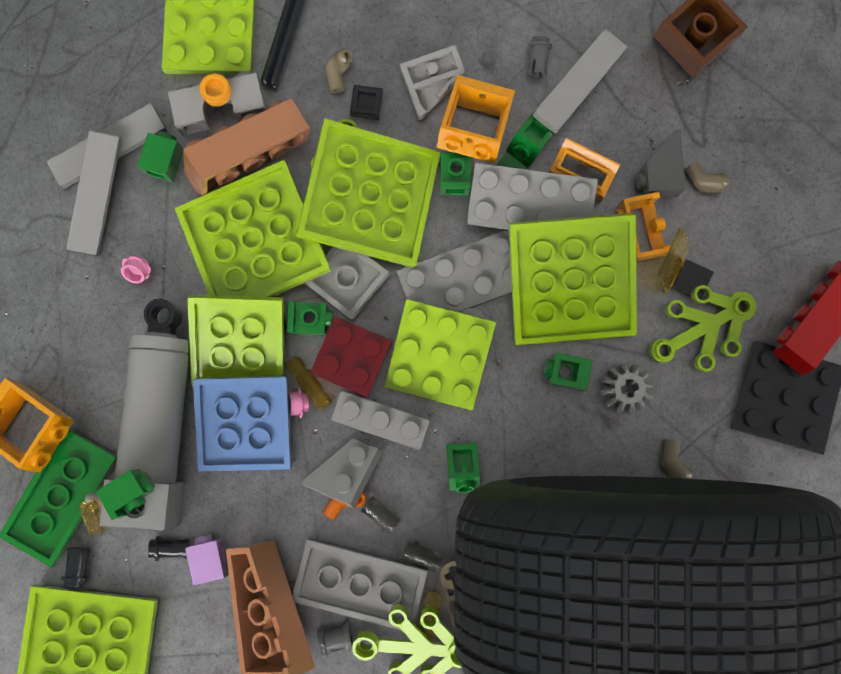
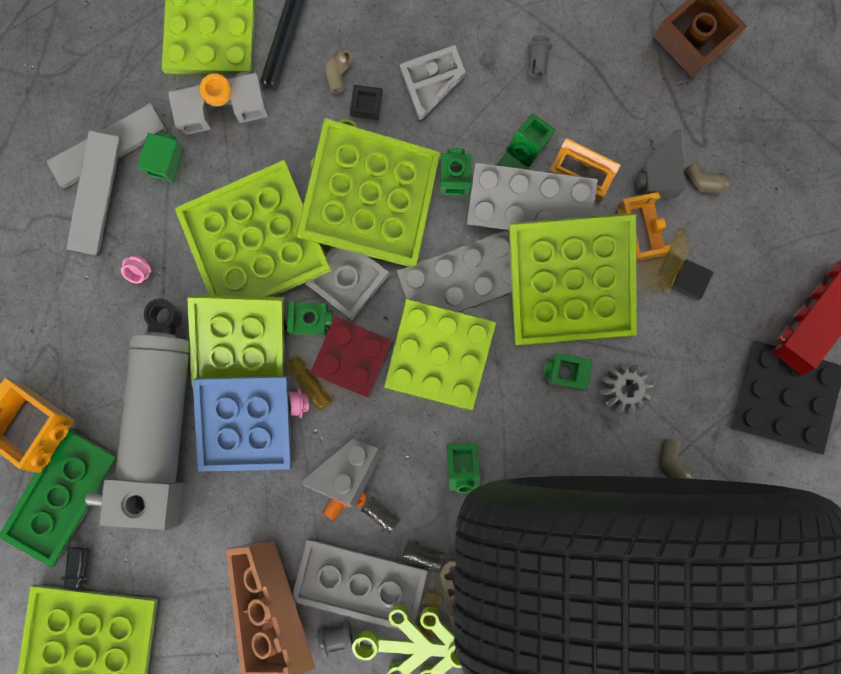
clear yellow axle [80,499,105,537] -> none
green brick [95,469,155,520] -> none
black pin [148,536,190,561] -> none
nougat wedge [183,98,310,197] -> none
lavender brick [185,534,229,586] -> none
light grey arch [331,391,430,450] -> none
light orange window [437,75,515,163] -> none
light grey tile [533,29,628,134] -> none
lime plant [648,285,757,372] -> none

